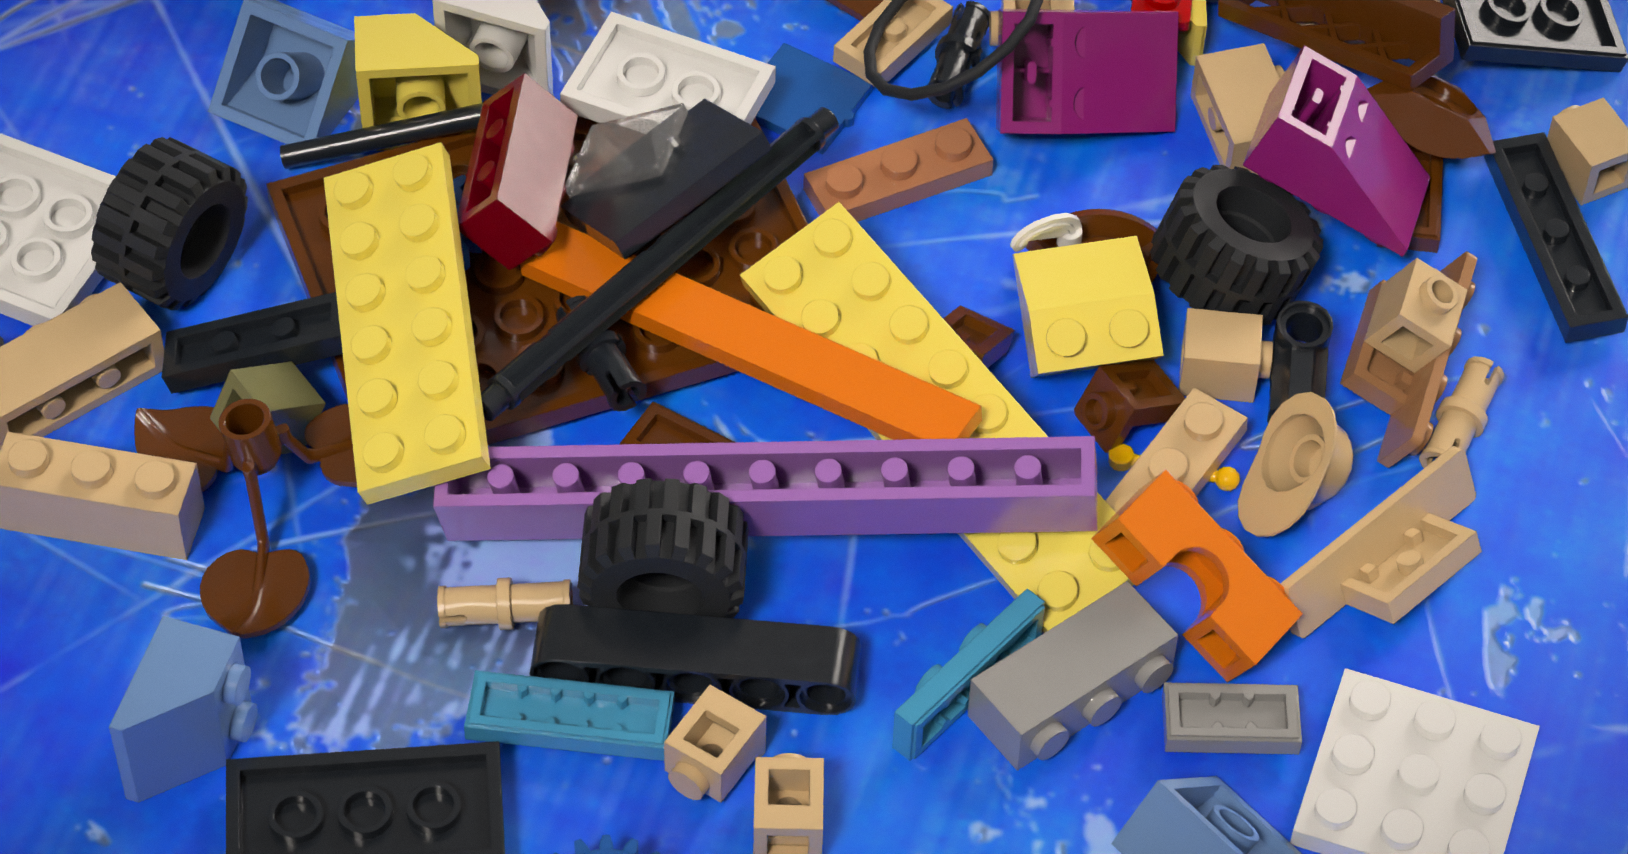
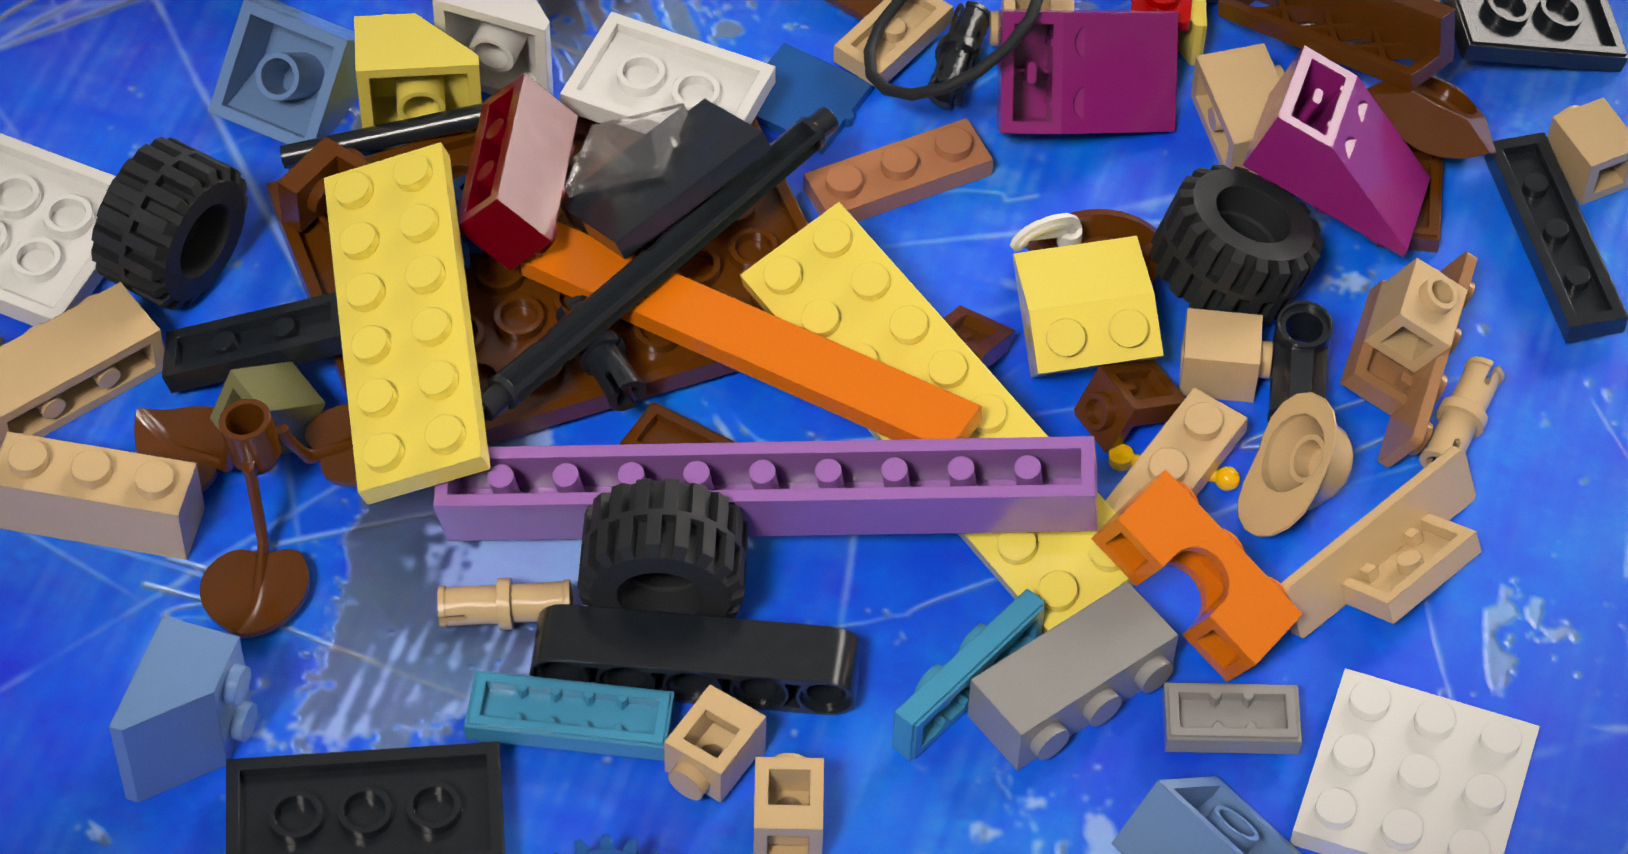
none -> reddish brown bracket [277,136,371,233]

